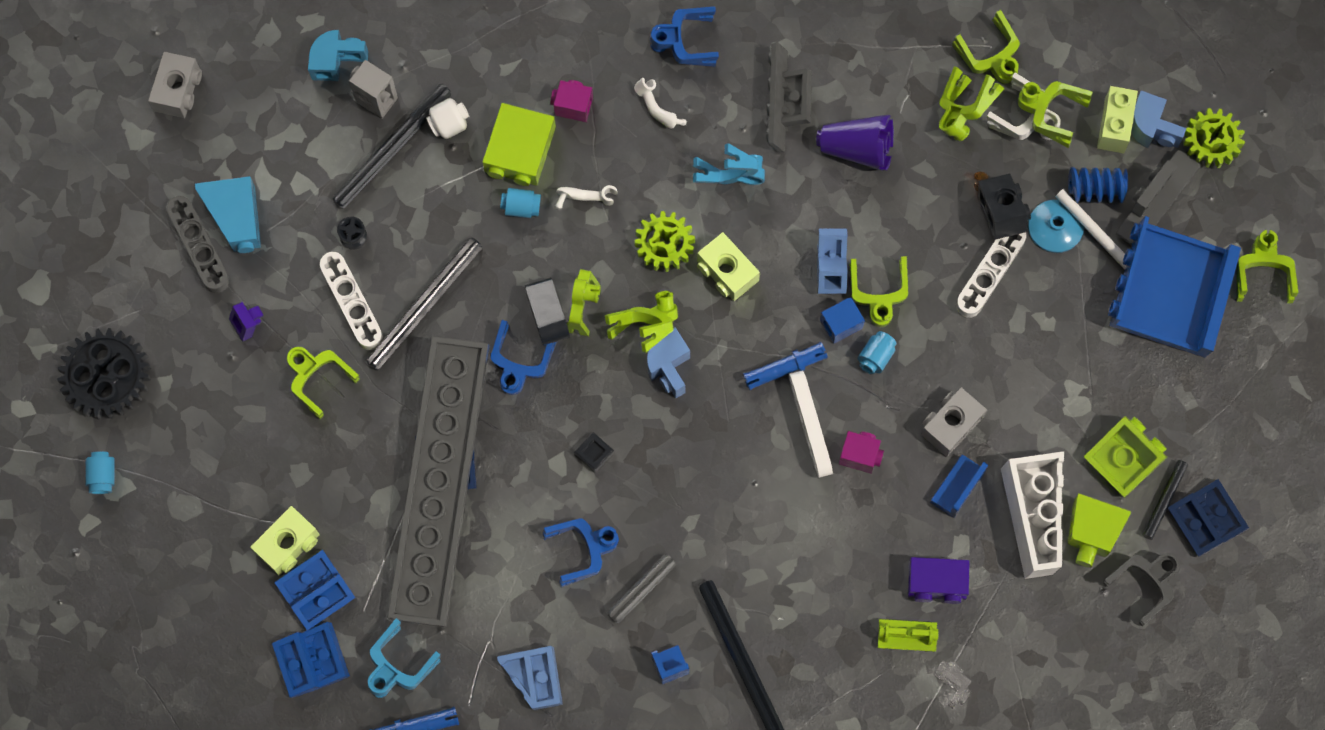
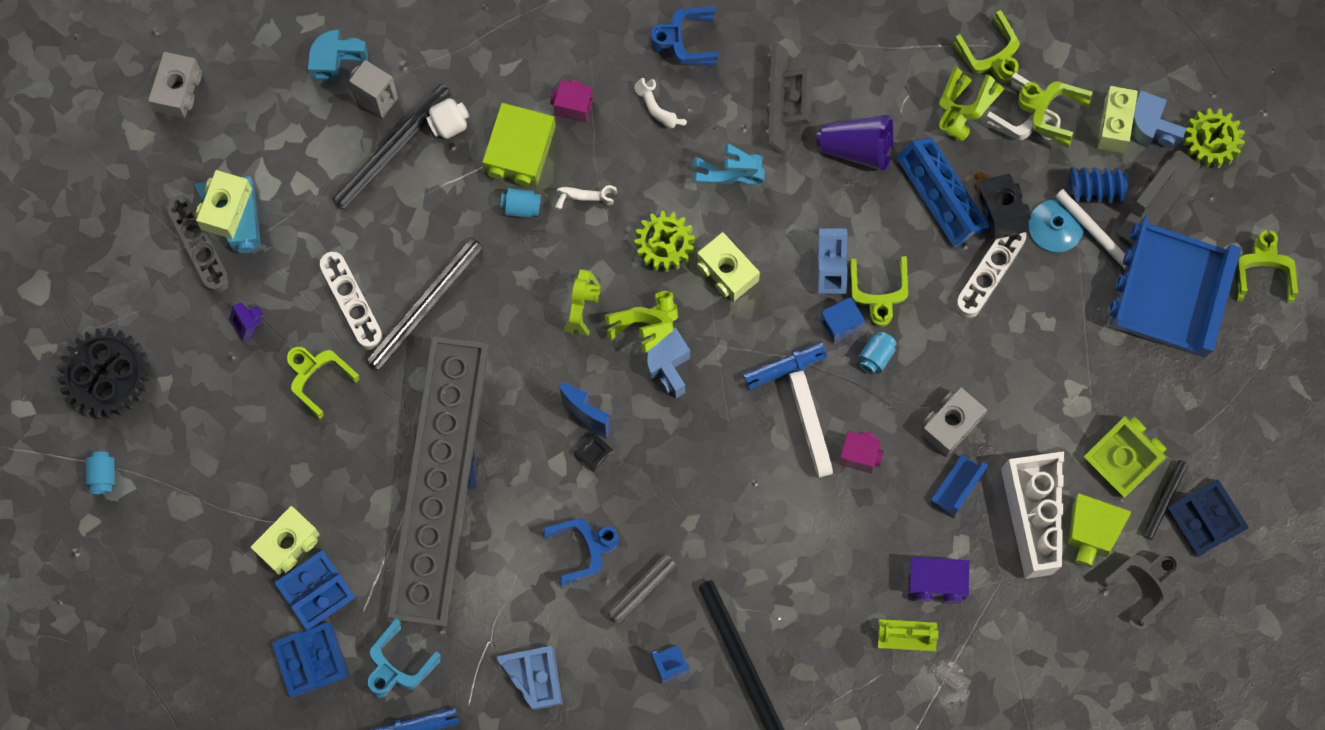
black wheel [337,216,367,250] -> none
blue piece [491,320,557,395] -> none
beam [524,277,570,345] -> none
none -> yellowish green brick [195,170,252,239]
none -> blue slope [560,382,611,439]
none -> blue fence [896,138,990,247]

